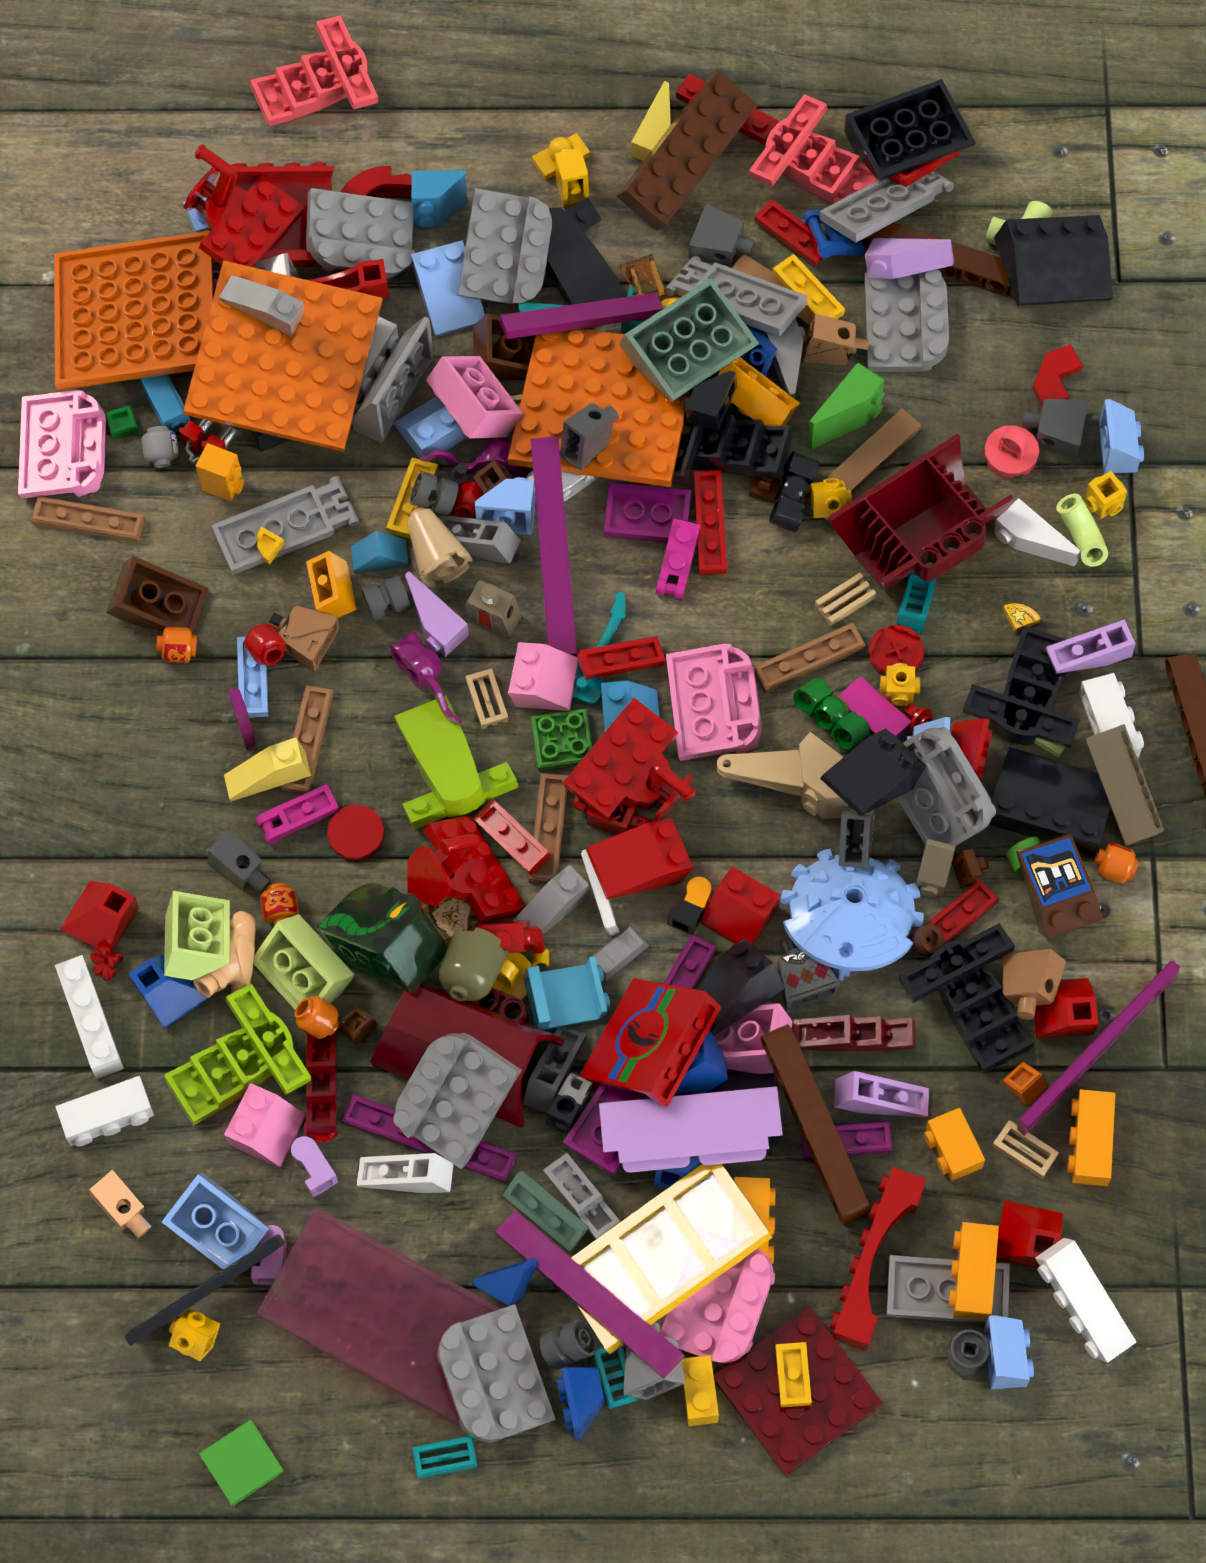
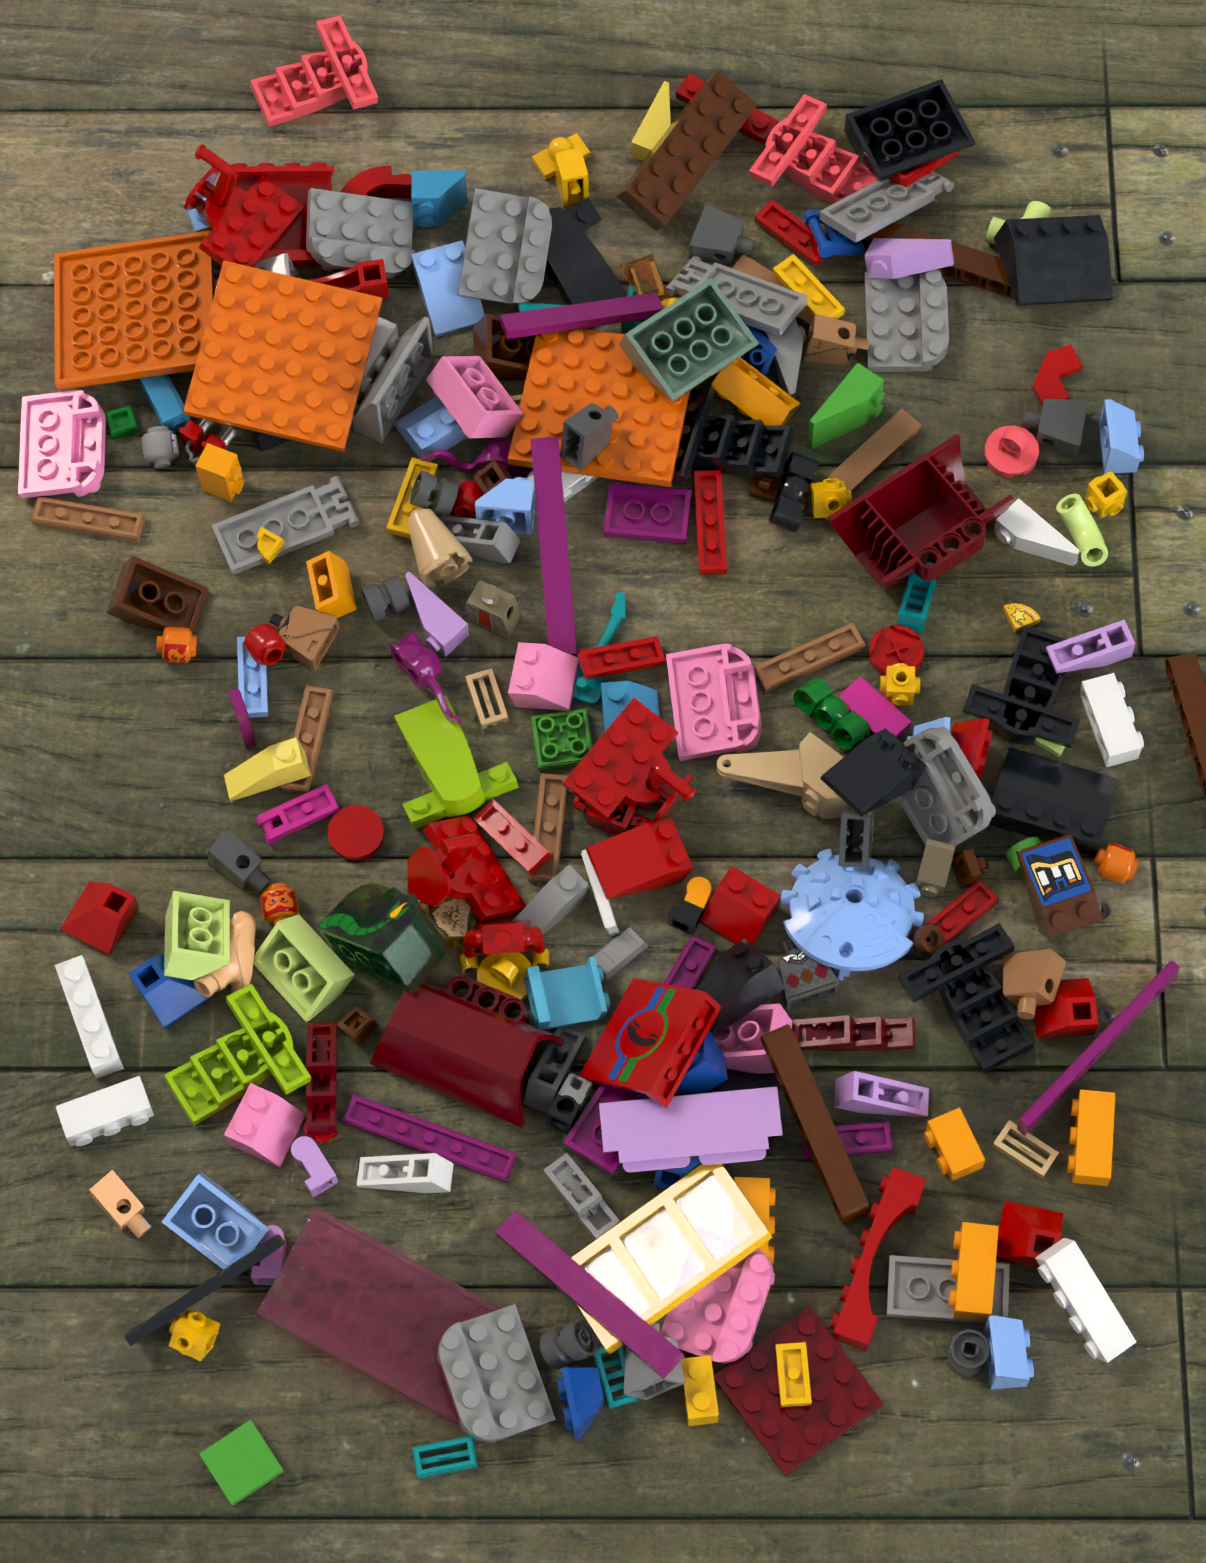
red plant [90,944,123,981] -> none
light grey slope [219,275,304,336] -> none
orange head [295,996,339,1039] -> none
dark azure slope [351,531,409,573] -> none
light grey plate [393,1033,521,1169] -> none
olive cylinder [438,927,508,1001] -> none
pearl dark grey bar [449,464,467,485] -> none
blue slope [473,1257,538,1306] -> none
sand green plate [503,1171,589,1252] -> none
dark pink plate [655,518,701,600] -> none
black slope [683,370,737,431] -> none
tan tile [815,573,876,626] -> none
red plate [903,703,933,731] -> none
orange slope [1002,1062,1047,1105] -> none
dark tan brick [1086,724,1165,845] -> none

